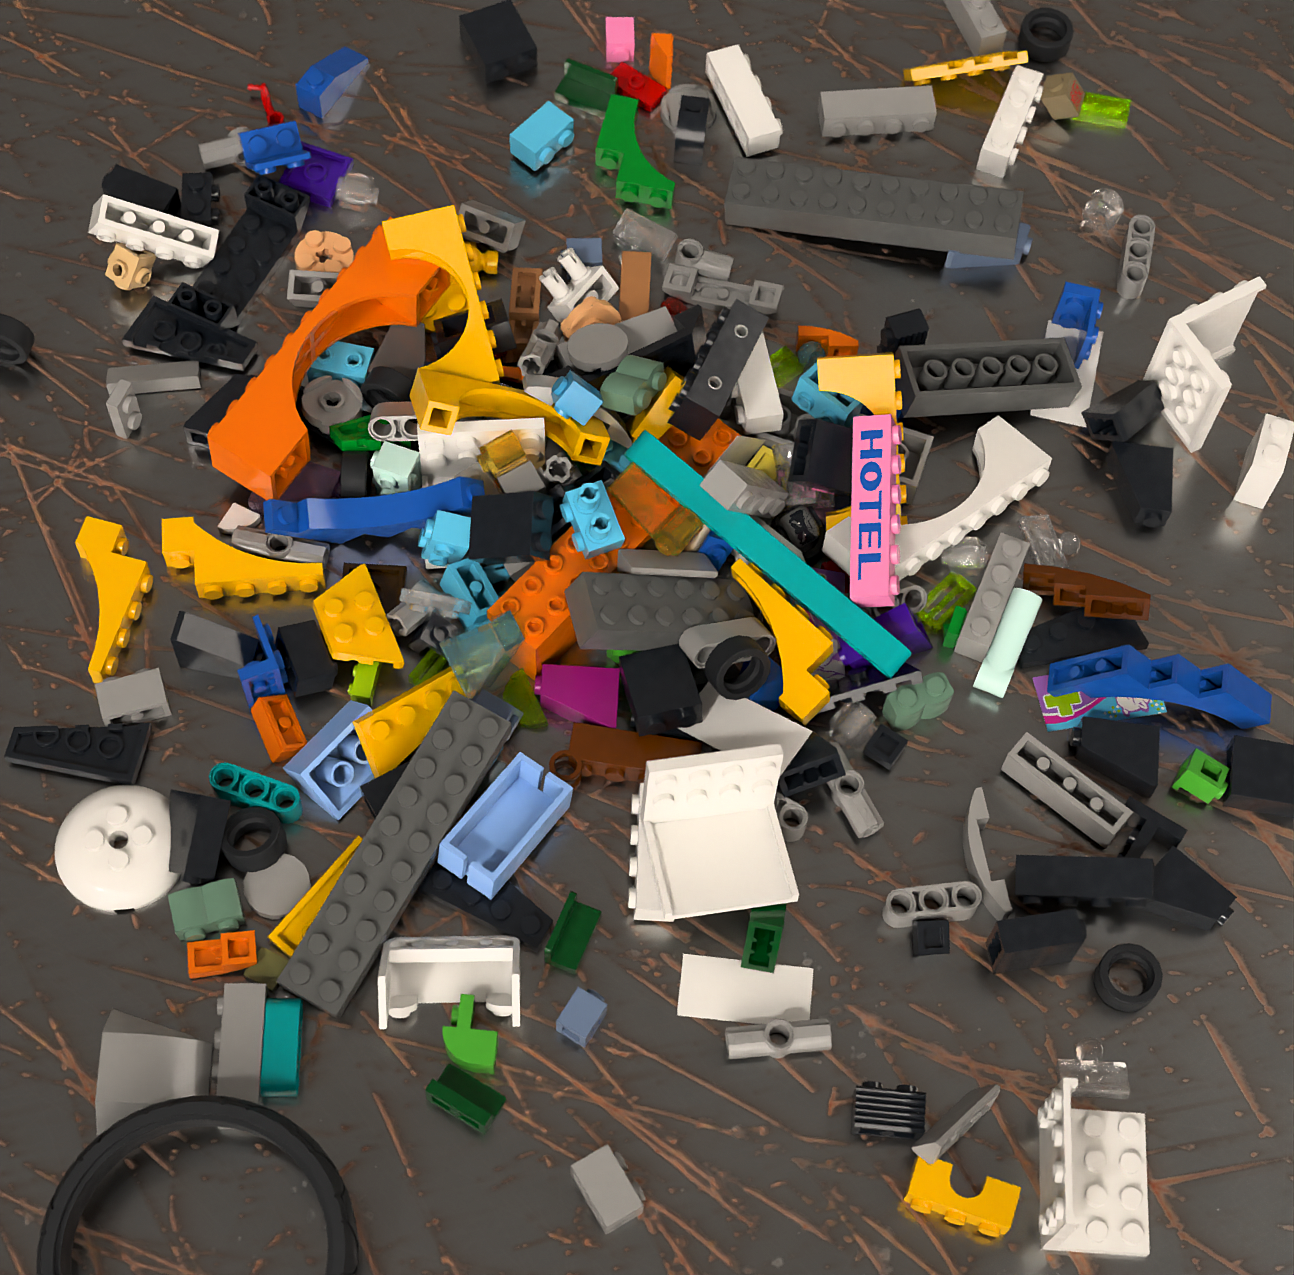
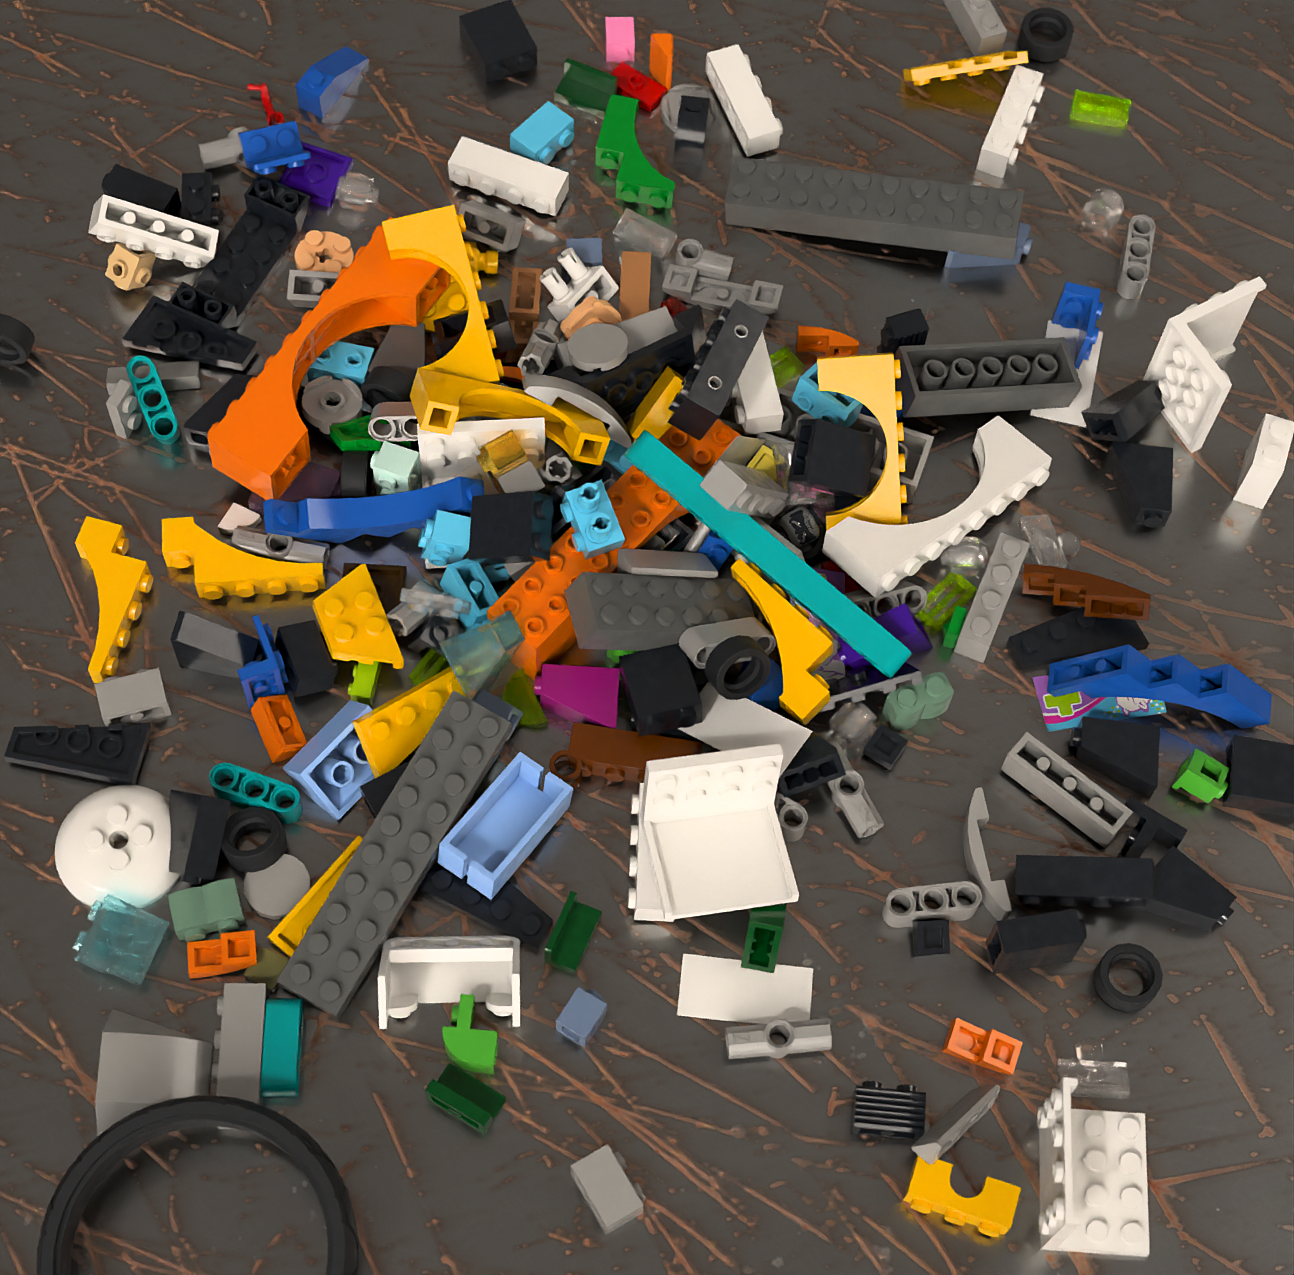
brick [551,370,604,426] -> none
sand green brick [600,355,667,416] -> none
clear yellow door [606,462,703,556] -> none
clear light blue plate [798,341,825,369] -> none
light grey brick [817,85,937,137] -> none
bright pink brick [850,414,902,608] -> none
light aqua piece [973,588,1042,698] -> none
dark tan brick [1040,72,1085,119] -> none
none -> clear light blue plate [72,894,170,986]
none -> teal beam [126,355,181,444]
none -> white brick [448,136,569,216]
none -> orange slope [942,1018,1023,1075]

